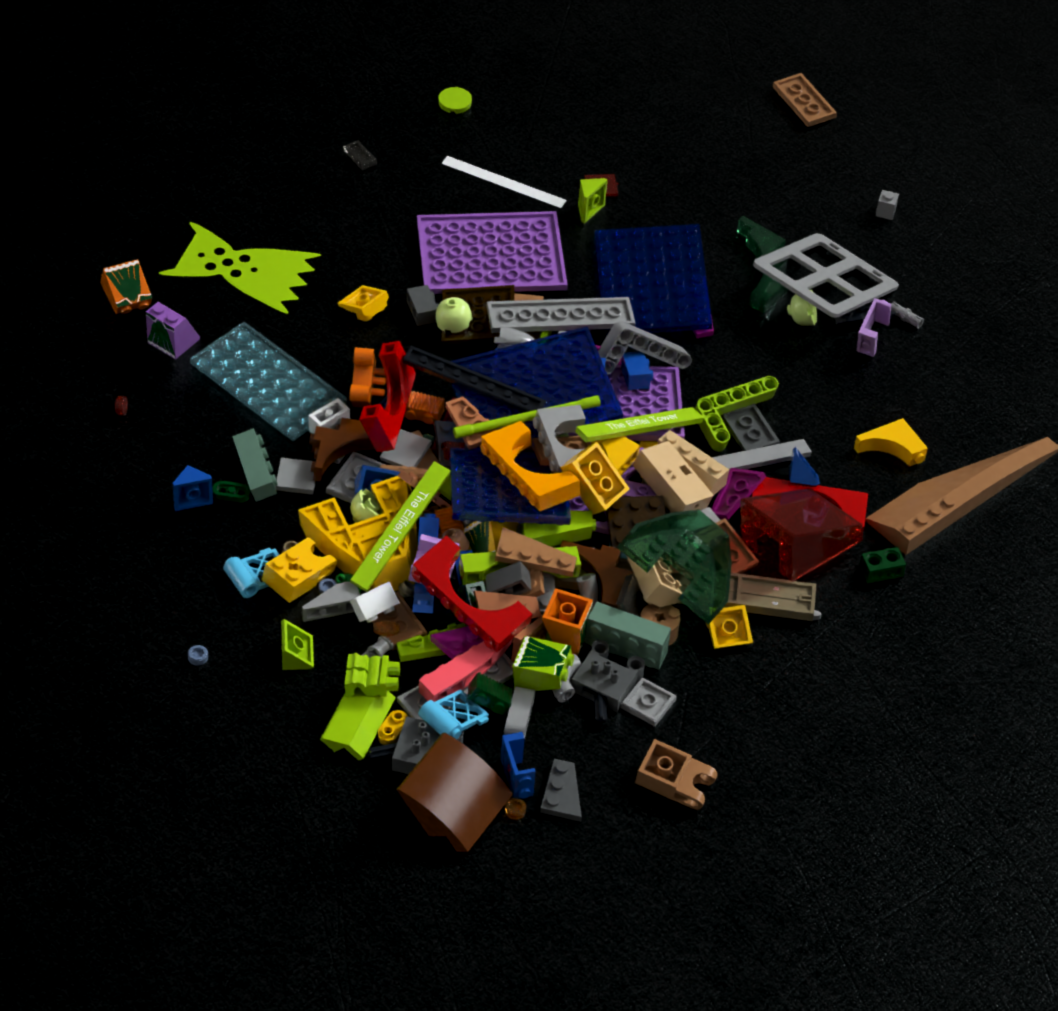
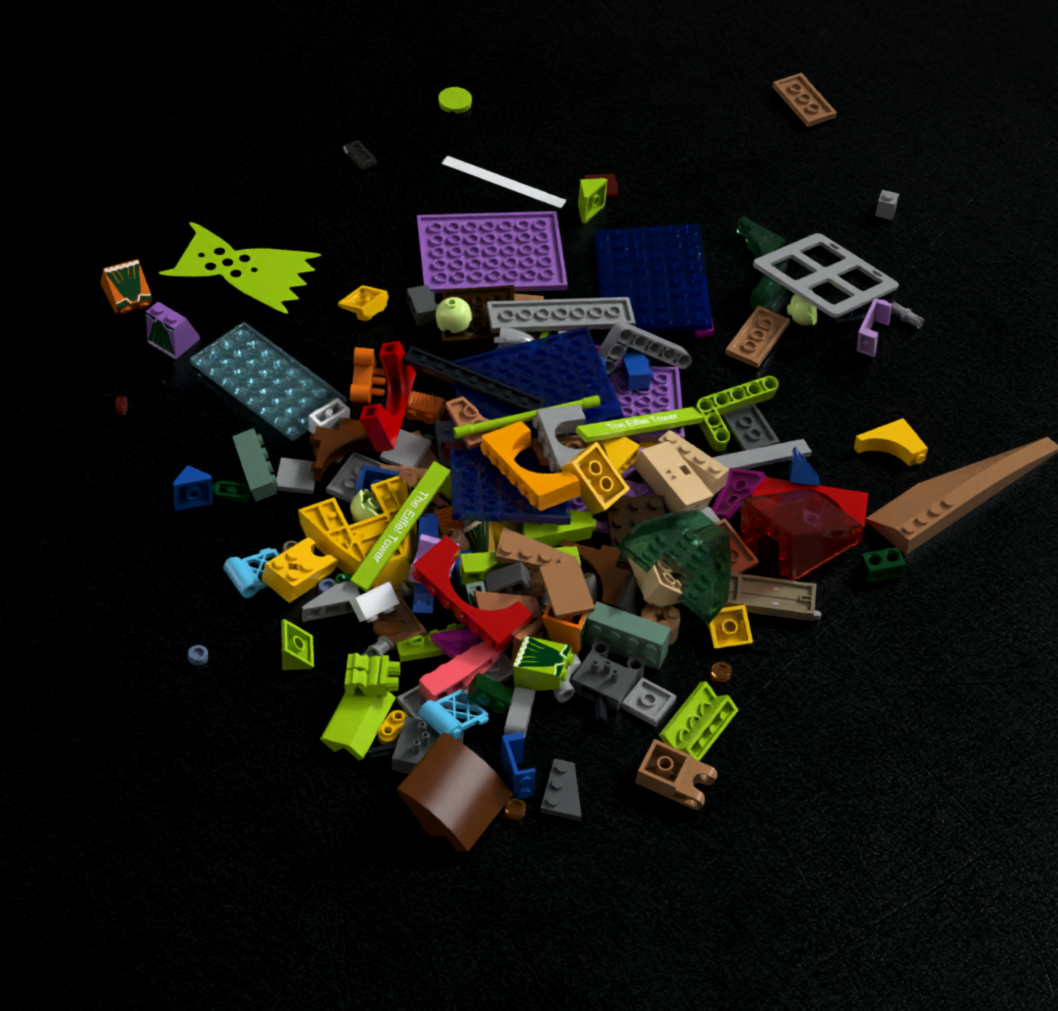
none -> medium nougat tile [539,559,595,619]
none -> lime slope [659,681,738,761]
none -> clear orange tile [711,662,732,682]
none -> medium nougat plate [725,306,790,368]

